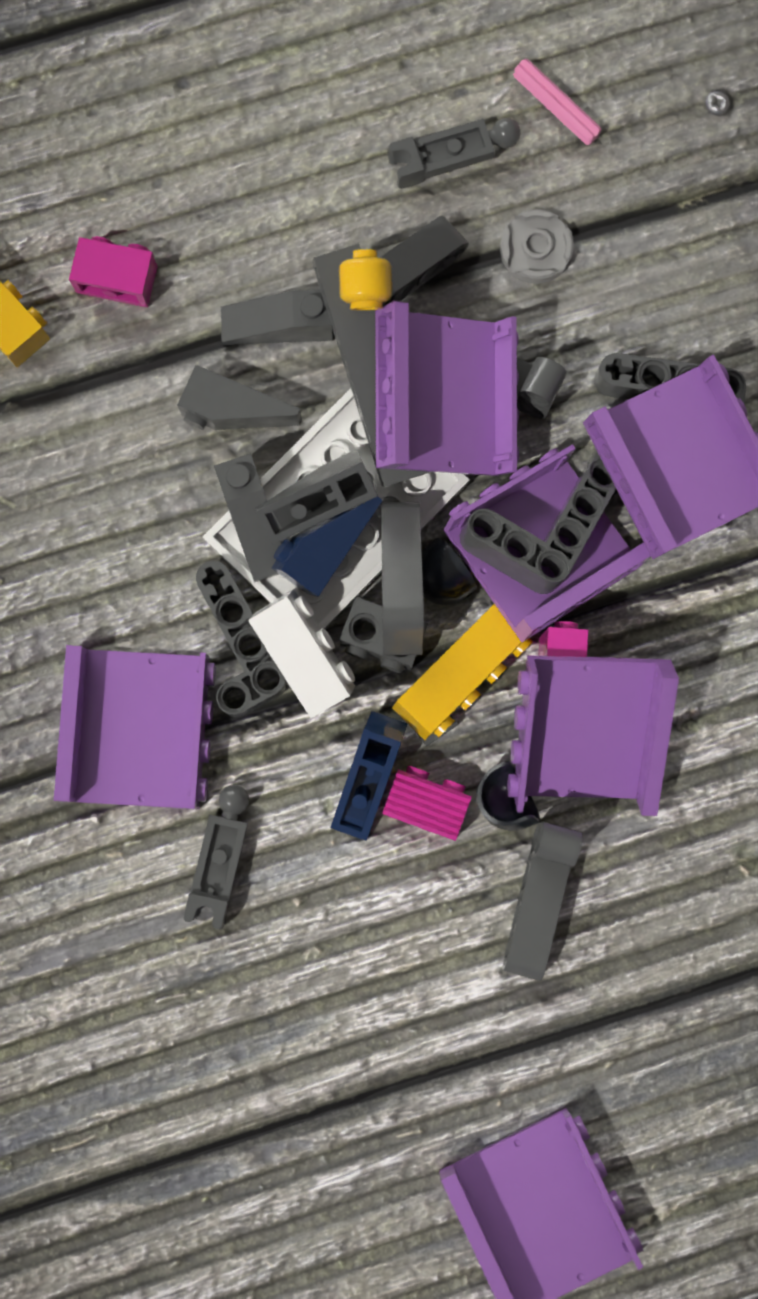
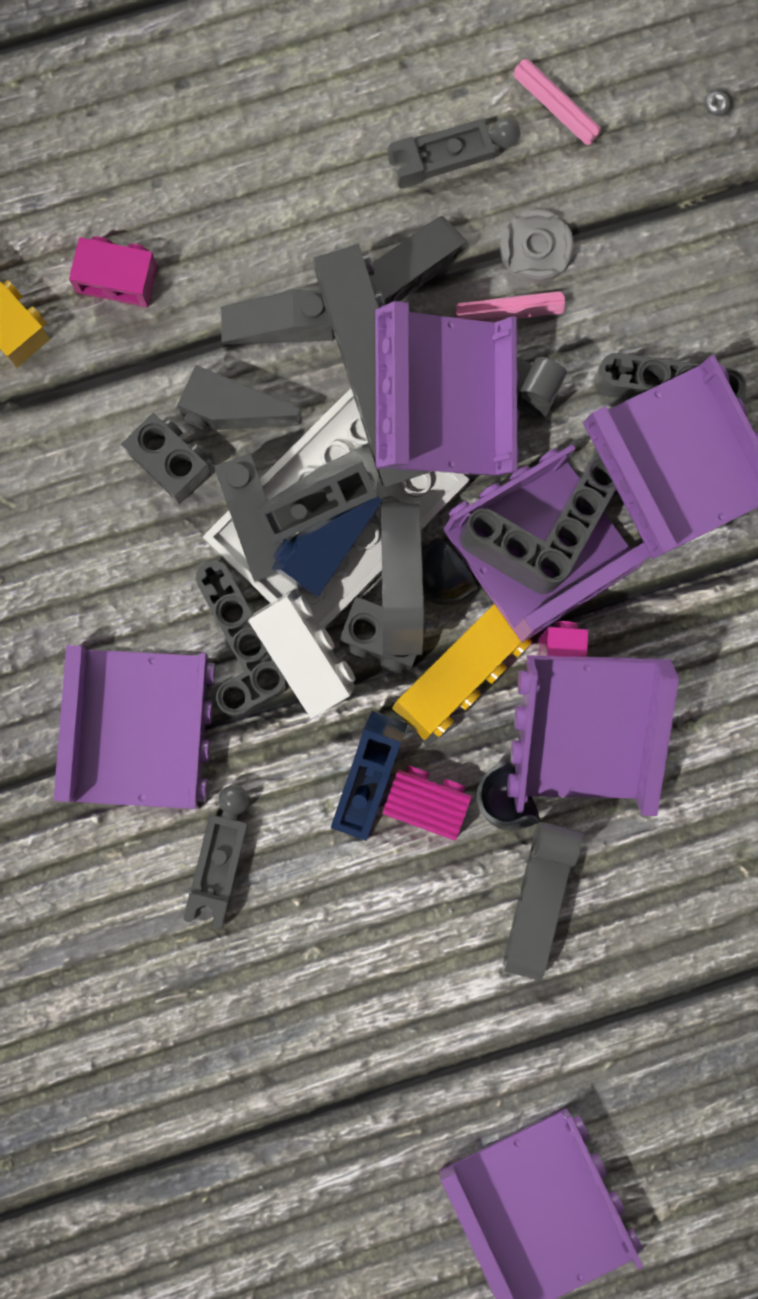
yellow head [339,249,392,311] -> none
none -> dark grey brick [121,412,211,505]
none -> bright pink axle [455,291,565,322]

